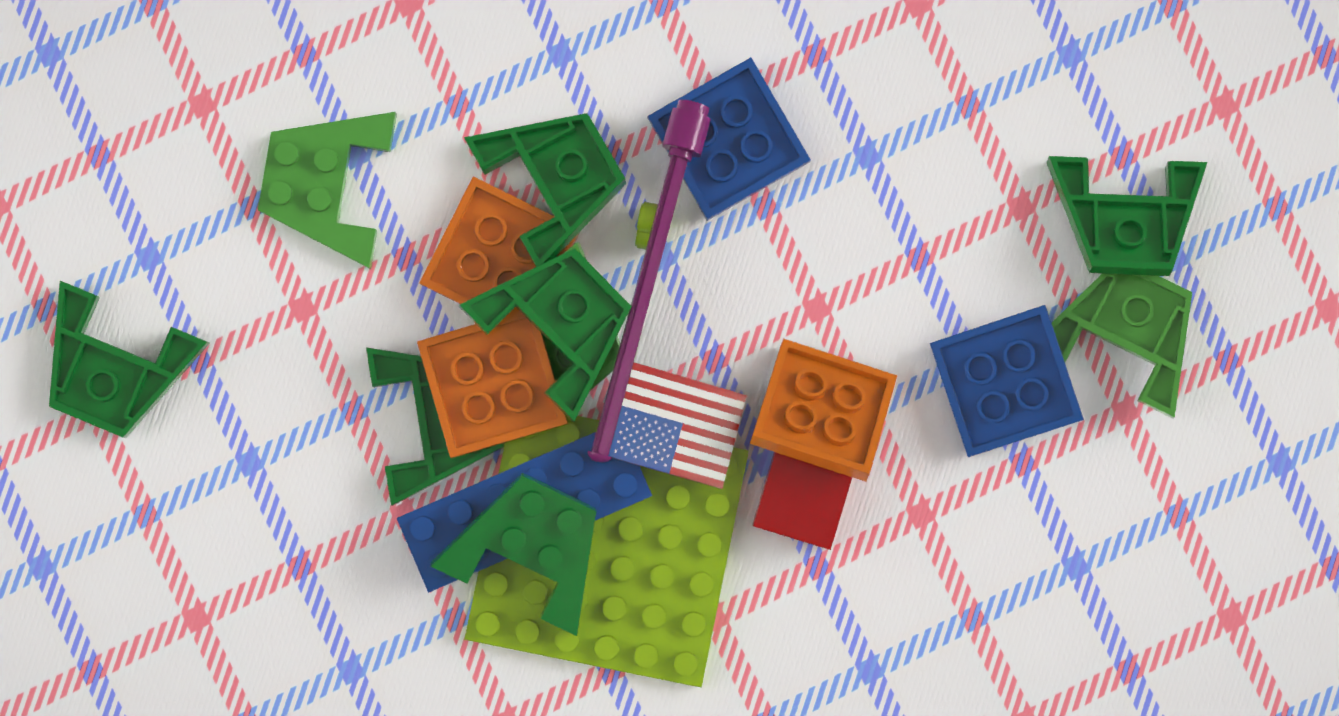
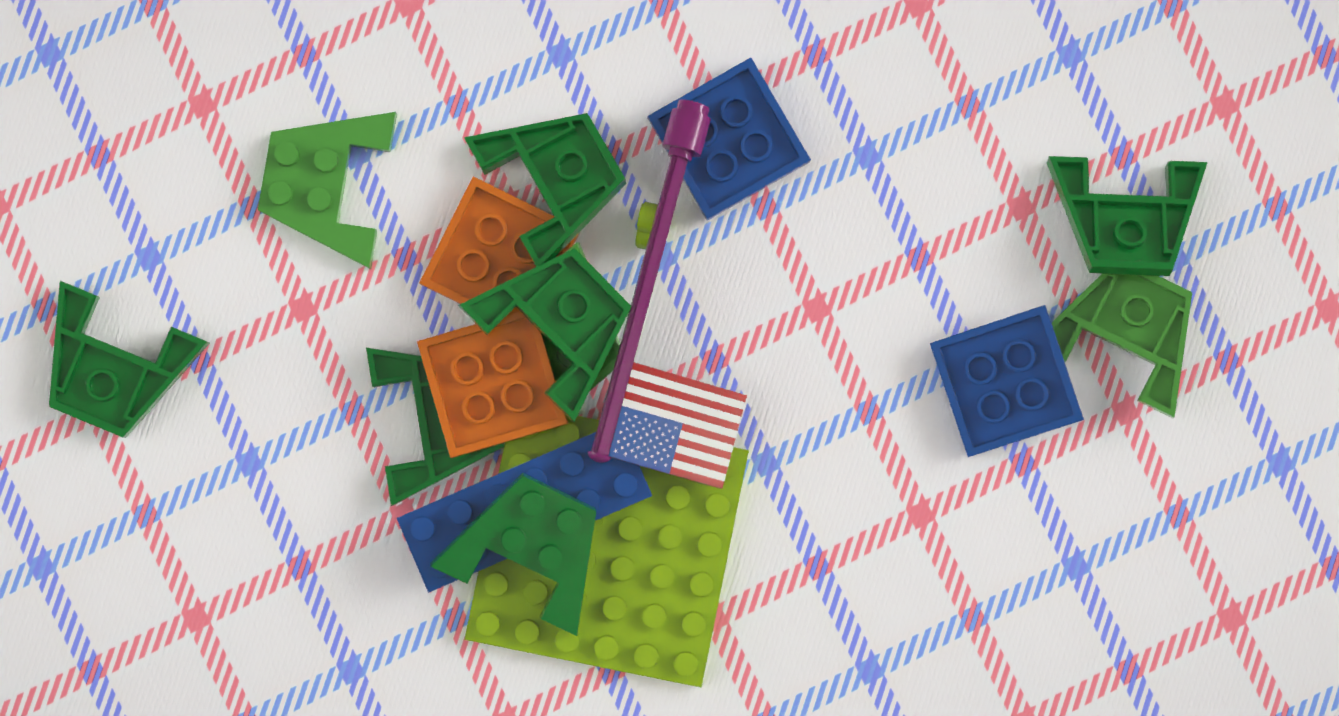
orange plate [750,338,897,482] -> none
red brick [752,452,852,550] -> none

